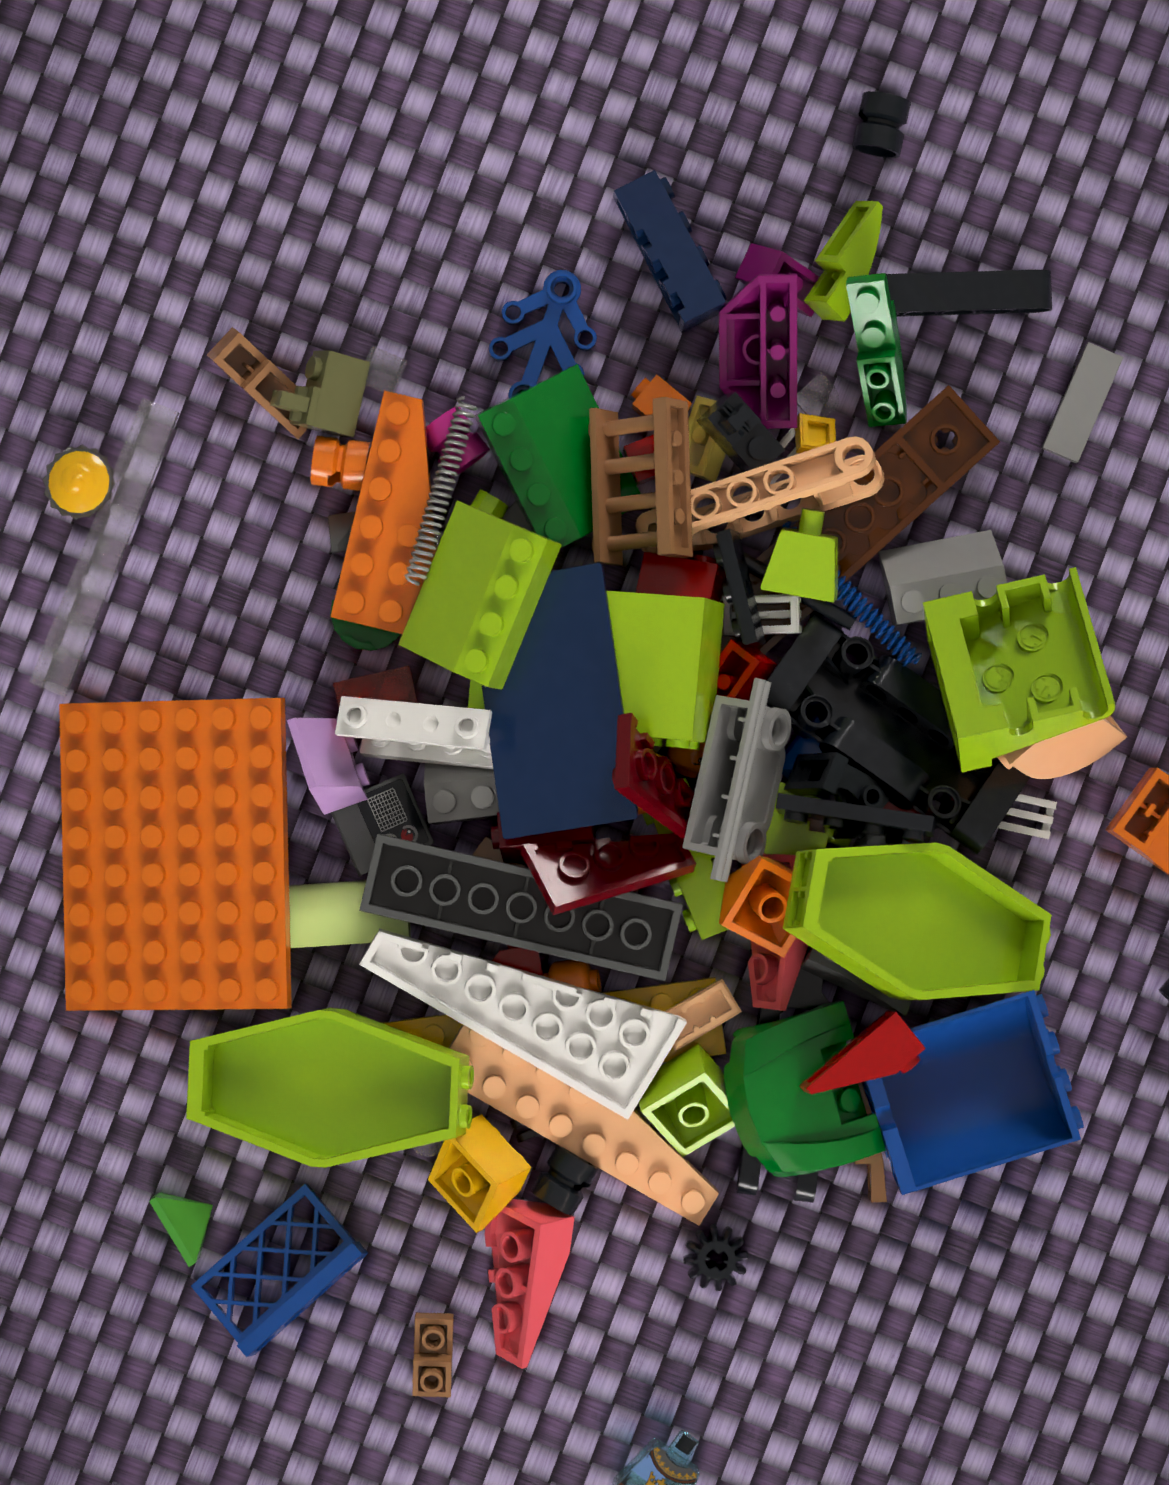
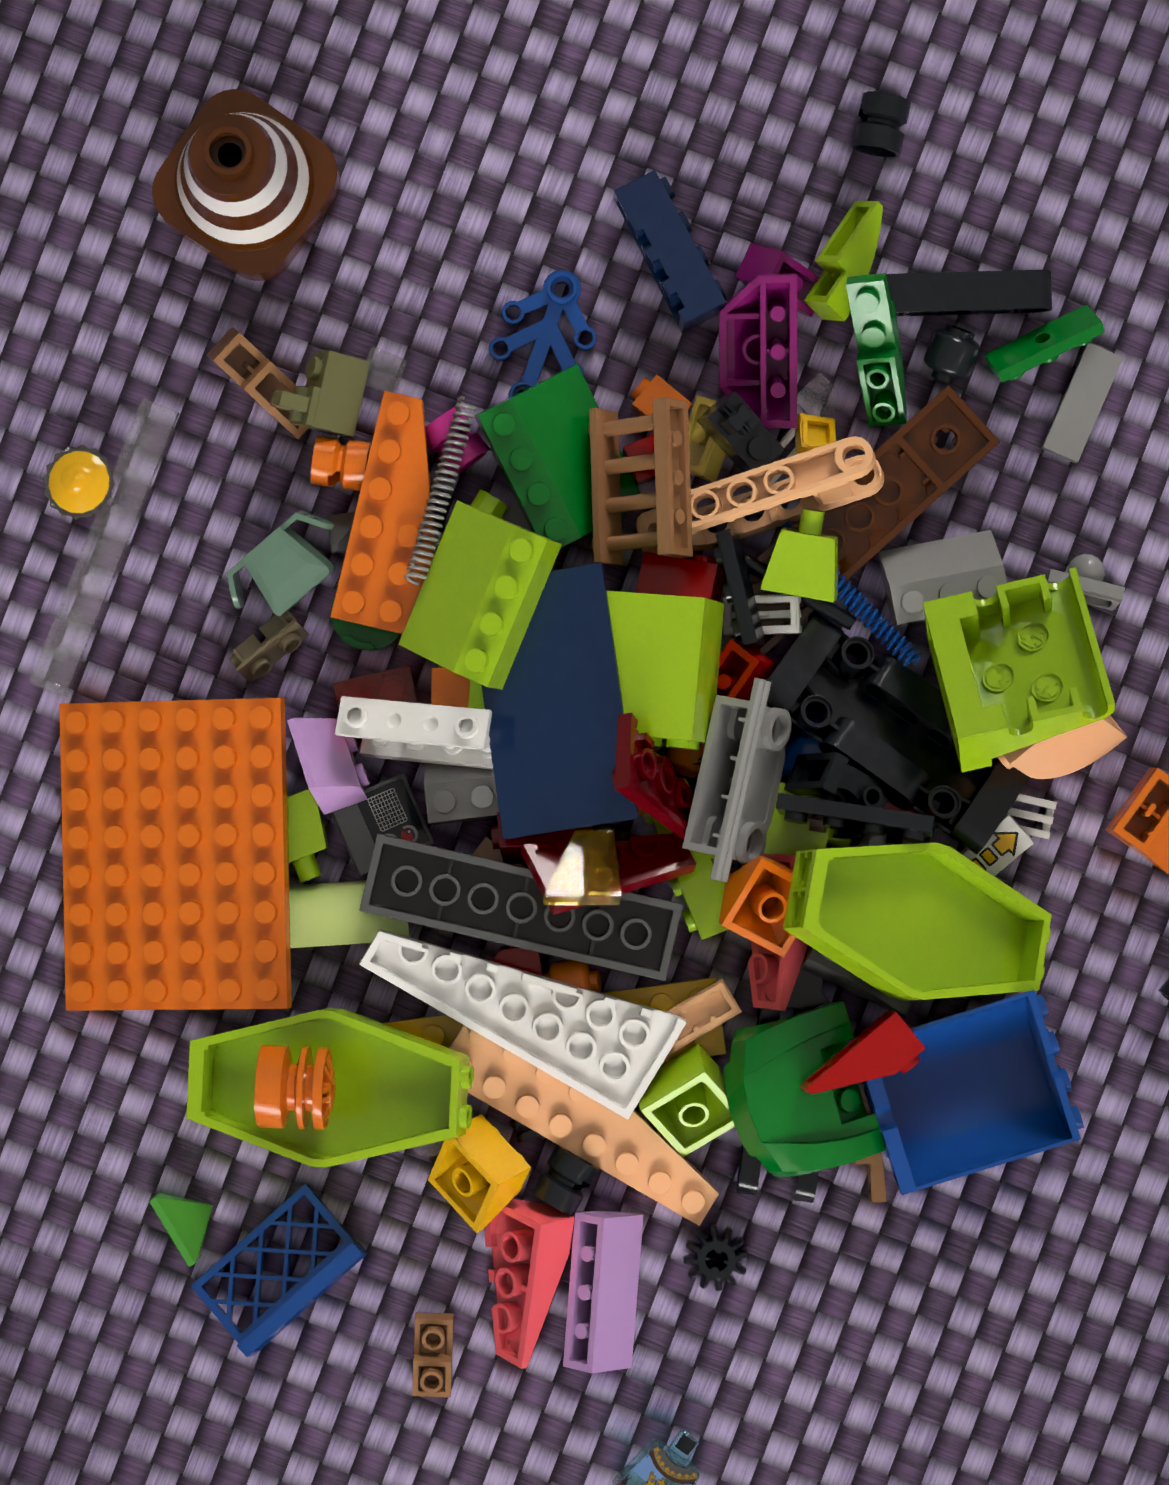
none -> reddish brown cone [152,89,340,281]
none -> sand green piece [226,510,335,616]
none -> dark tan hinge [229,610,309,684]
none -> orange wheel [254,1044,336,1130]
none -> lime torso [287,789,329,883]
none -> orange brick [431,666,470,708]
none -> clear yellow wing [543,830,622,905]
none -> lavender brick [563,1211,644,1373]
none -> black head [923,324,980,384]
none -> white tile [960,812,1034,876]
none -> green tile [984,305,1105,383]
none -> light grey tile [1045,554,1125,611]

